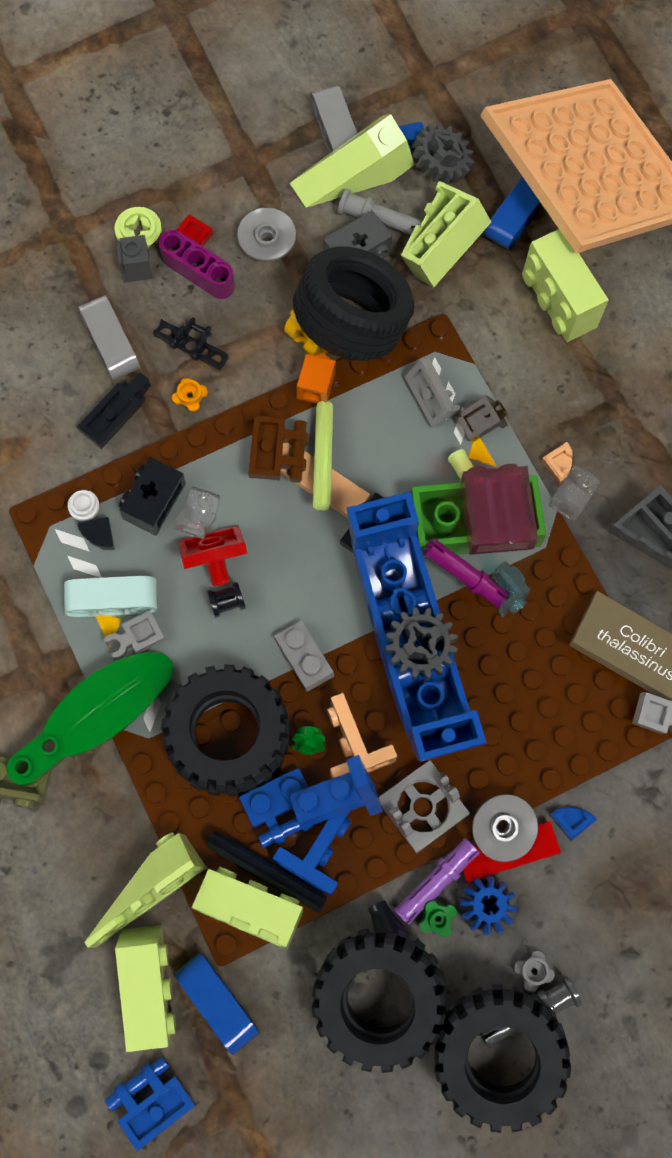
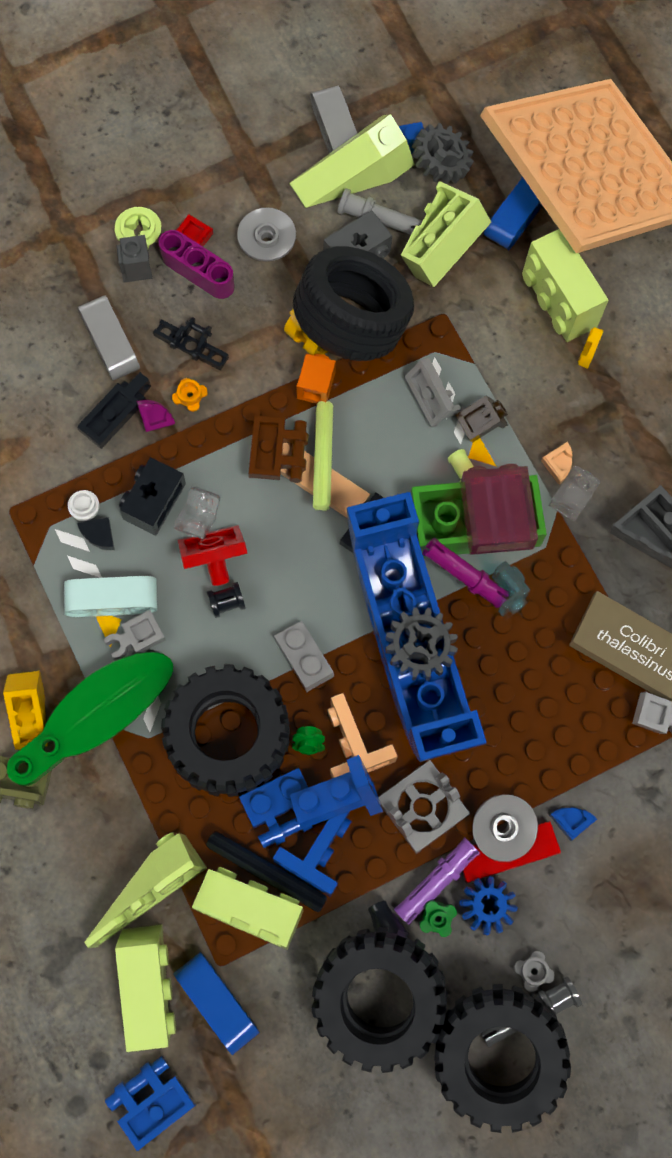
none -> yellow arch [3,671,48,750]
none -> magenta tile [137,400,175,432]
none -> yellow tile [578,327,604,369]

